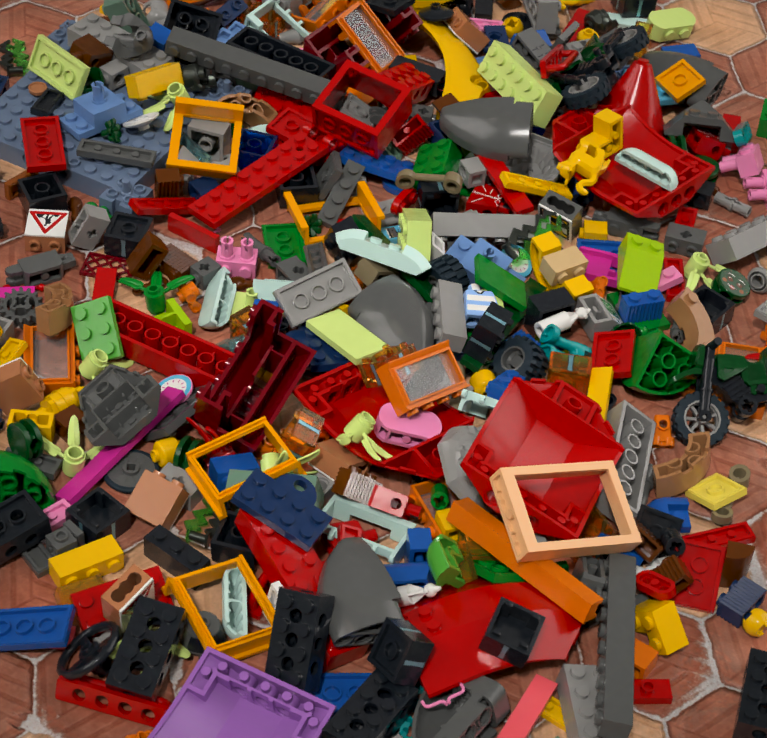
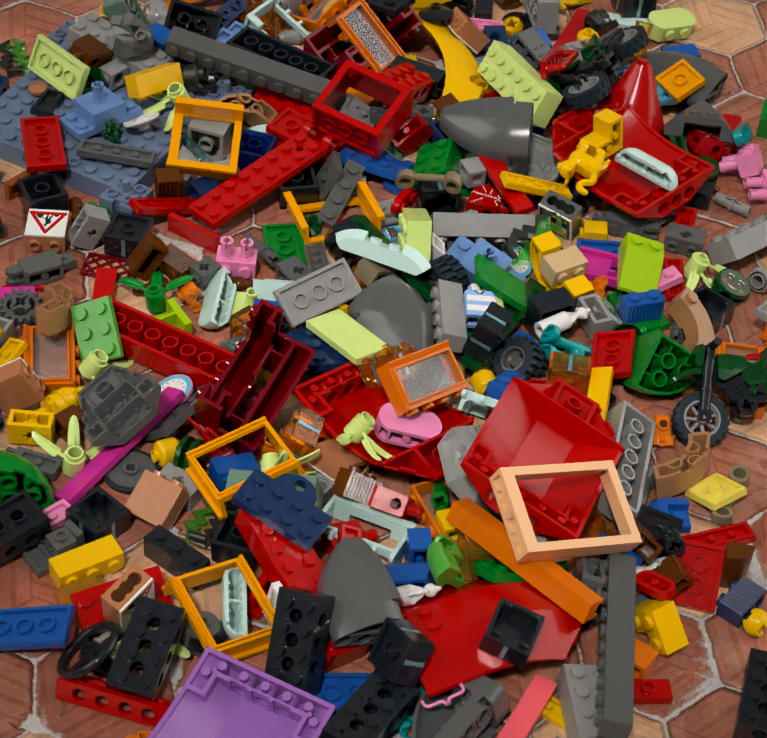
dark green head [7,418,44,460] -> none
dark grey tile [551,20,580,50] -> none

